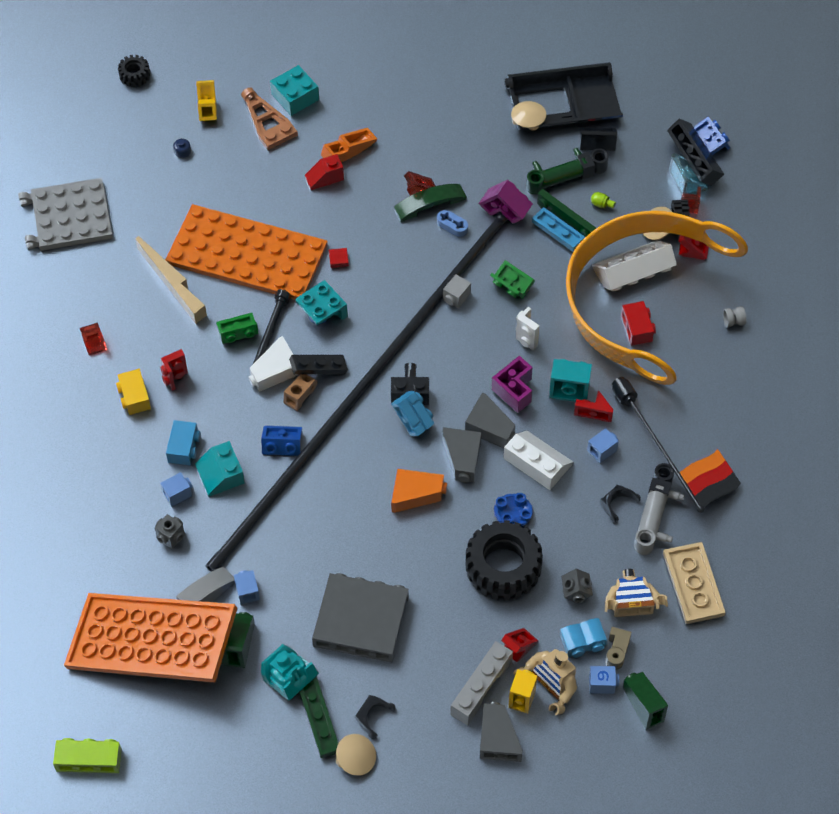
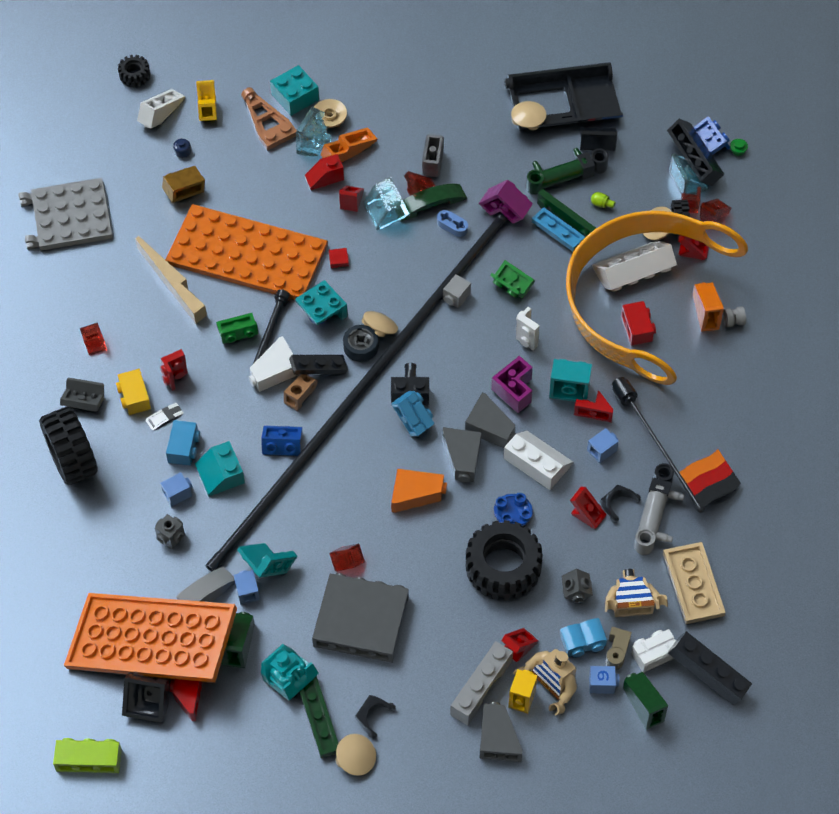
none -> black tyre [39,406,98,485]
none -> dark grey bracket [60,377,104,412]
none -> black brick [122,672,170,723]
none -> white slope [137,89,185,128]
none -> sticker [146,403,184,430]
none -> pearl gold brick [162,166,205,203]
none -> red slope [170,679,203,721]
none -> teal bracket [237,543,298,578]
none -> clear light blue brick [296,107,332,156]
none -> tan dish [312,99,347,128]
none -> clear red panel [329,543,365,571]
none -> red slope [339,186,364,212]
none -> wheel [343,325,379,362]
none -> tan dish [362,311,398,337]
none -> clear light blue slope [363,177,409,230]
none -> flat silver brick [422,134,444,177]
none -> red slope [570,486,607,529]
none -> white brick [631,629,676,673]
none -> black brick [668,631,752,705]
none -> orange slope [693,282,724,332]
none -> clear red slope [700,198,732,223]
none -> green plate [730,139,748,156]

